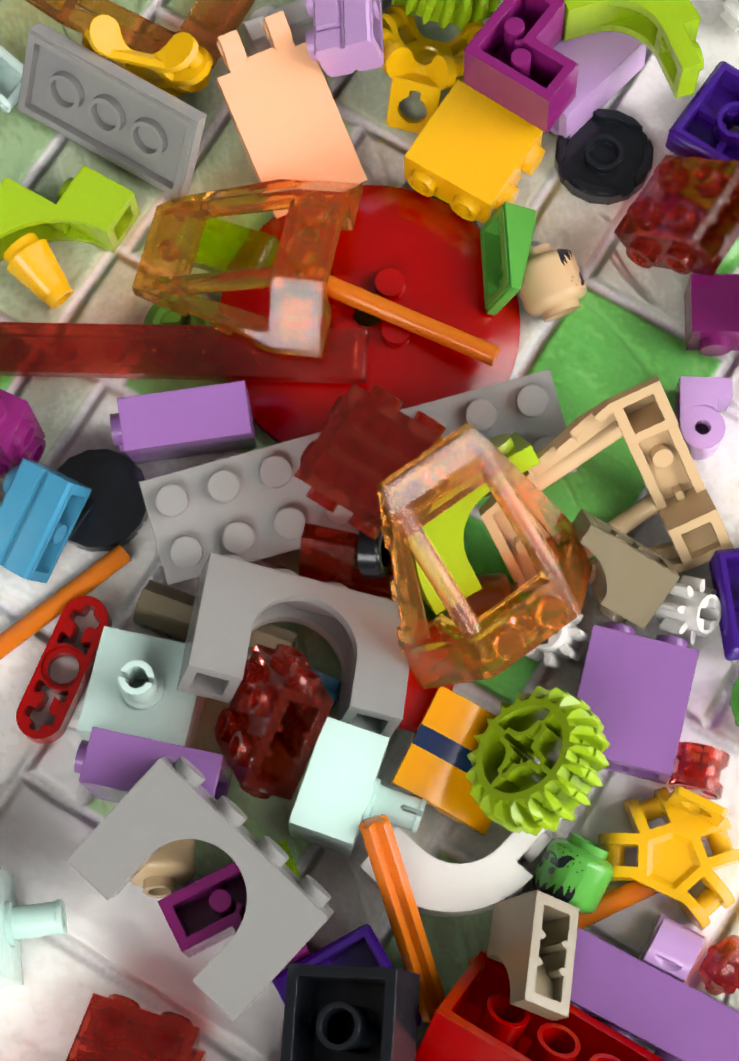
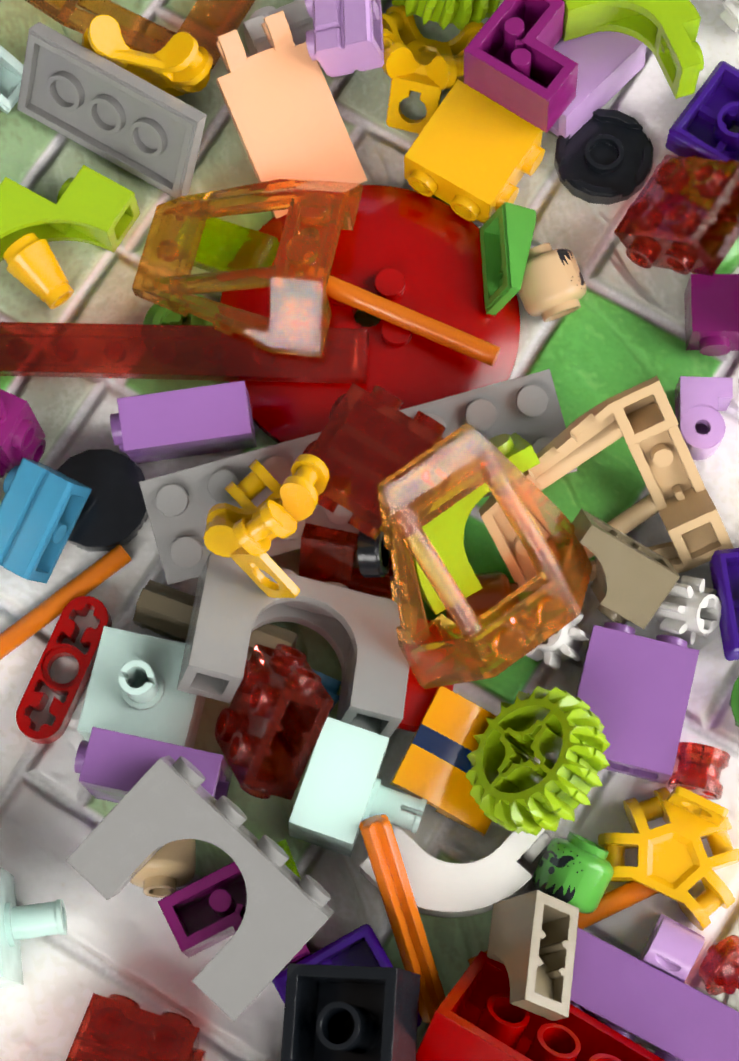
none -> yellow piece [203,454,330,598]

